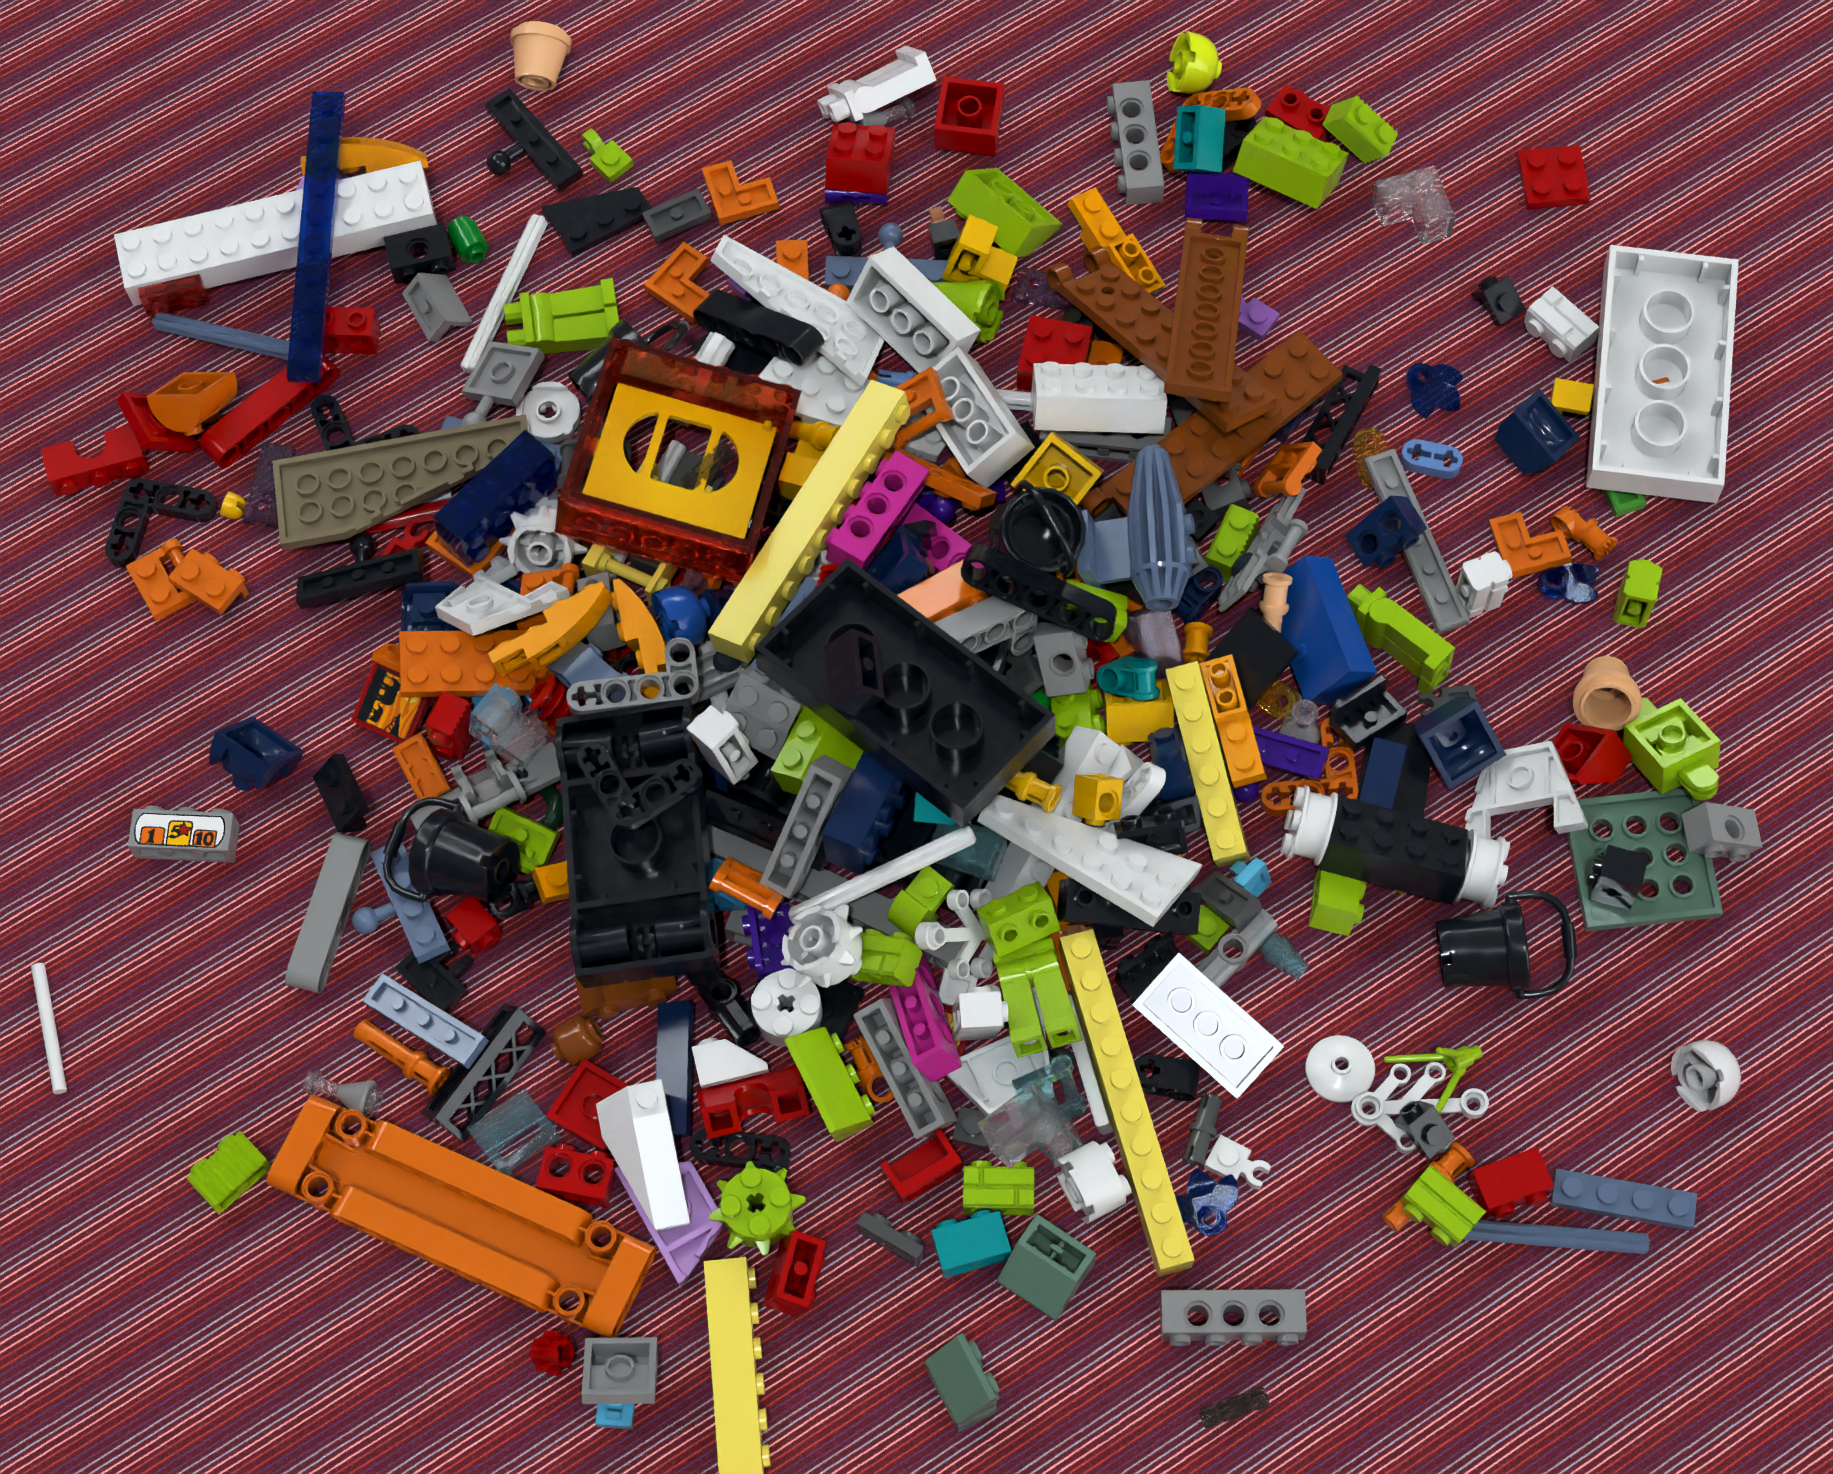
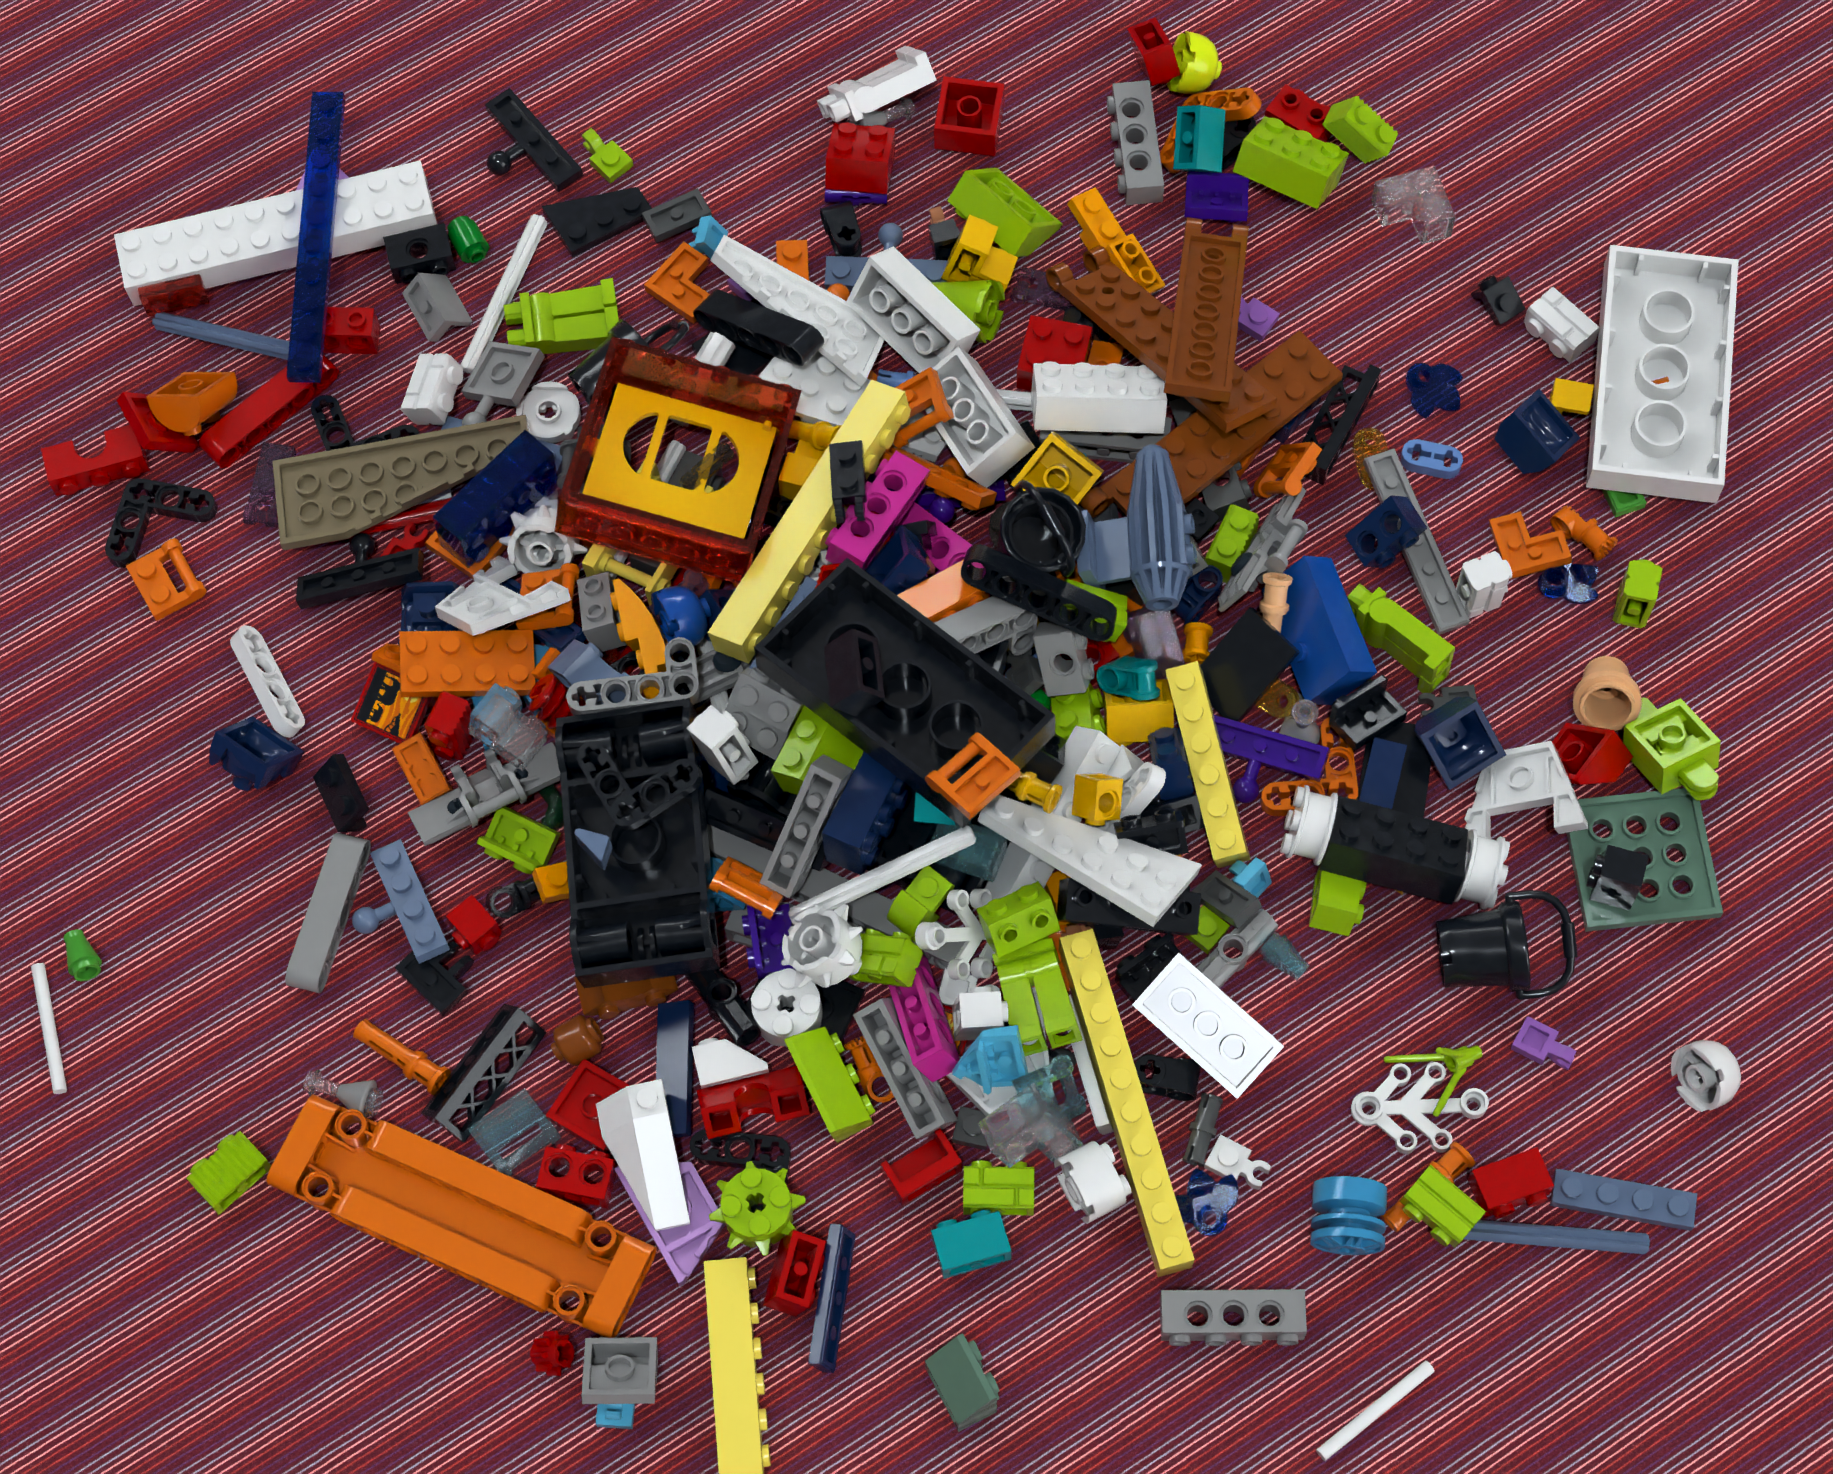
brick [128,806,240,863] -> none
orange bracket [168,548,249,615] -> none
yellow hinge [220,491,247,520] -> none
light orange slope [300,137,429,179] -> none
plate [362,973,489,1070] -> none
black piece [383,797,520,904] -> none
light orange slope [487,581,613,676] -> none
light nougat piece [510,21,572,91] -> none
orange plate [702,160,779,225] -> none
dark grey plate [856,1212,925,1268] -> none
sand green slope [997,1214,1096,1321] -> none
clear smoke axle [1199,1387,1269,1428] -> none
light orange slope [1200,654,1267,788] -> none
white dish [1305,1035,1375,1103] -> none
black bracket [1393,1101,1455,1160] -> none
red plate [1517,145,1590,210] -> none
light grey brick [1682,802,1763,862] -> none
none -> bright green cone [63,929,102,981]
none -> white beam [230,625,305,738]
none -> white brick [400,353,463,425]
none -> sand blue slope [574,828,612,870]
none -> medium azure tile [689,215,728,259]
none -> dark blue tile [808,1224,856,1373]
none -> black hinge [829,440,867,524]
none -> orange plate [925,732,1020,820]
none -> medium azure slope [952,1025,1029,1095]
none -> red brick [1127,17,1181,86]
none -> dark azure wheel [1310,1176,1387,1255]
none -> white bar [1316,1360,1435,1461]
none -> medium lavender plate [1511,1016,1577,1070]

